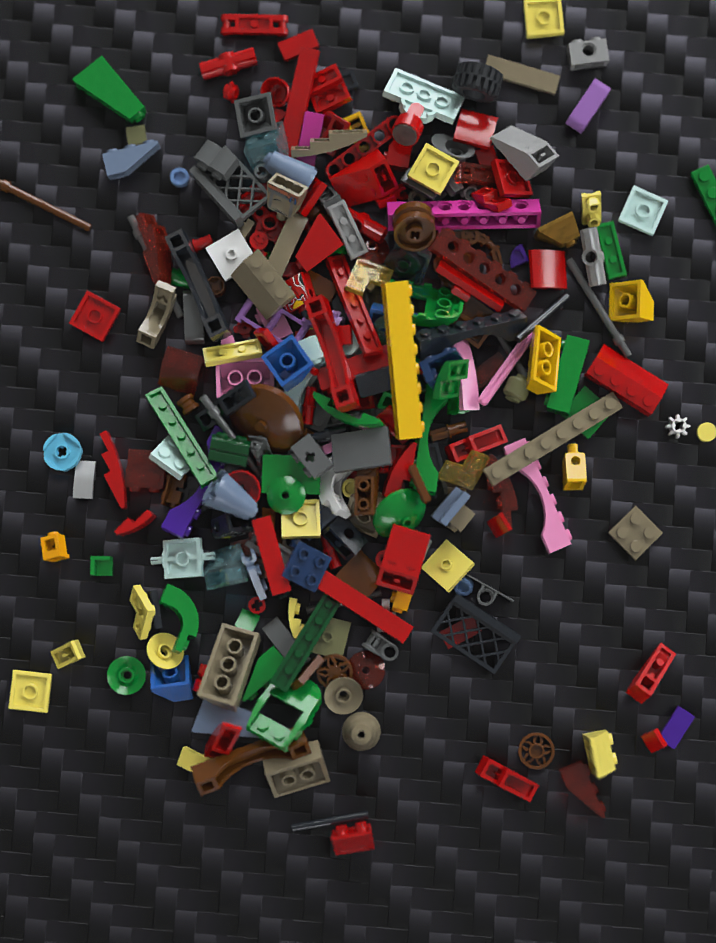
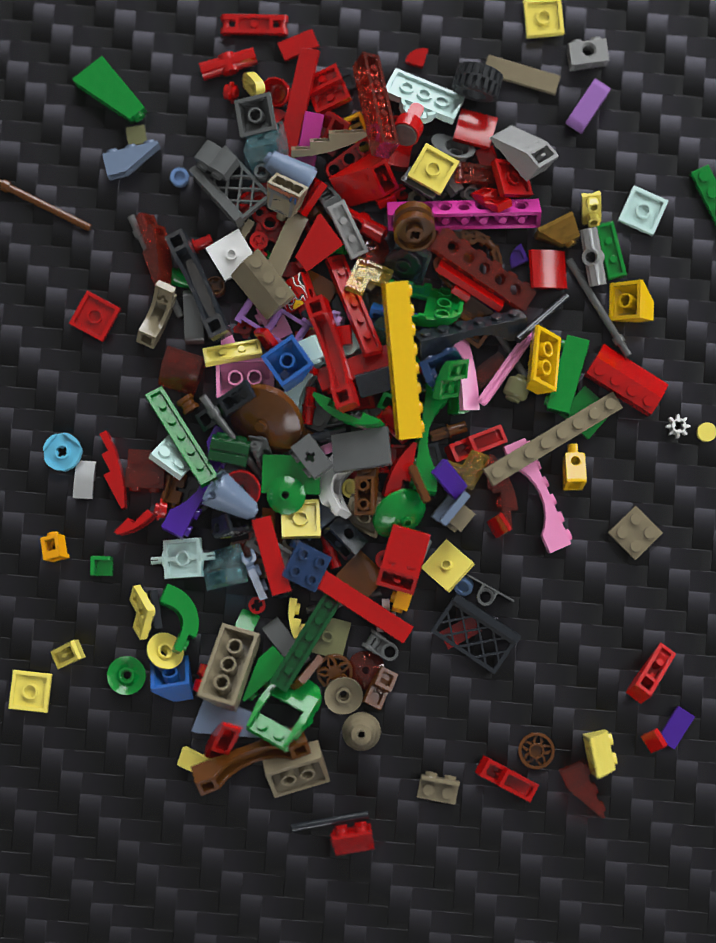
none -> red plate [153,498,168,521]
none -> light yellow beam [243,72,265,96]
none -> clear red brick [352,52,399,159]
none -> reddish brown slope [362,666,398,710]
none -> red tile [405,48,428,68]
none -> dark tan bracket [417,771,460,805]
none -> dark purple tile [431,459,468,500]

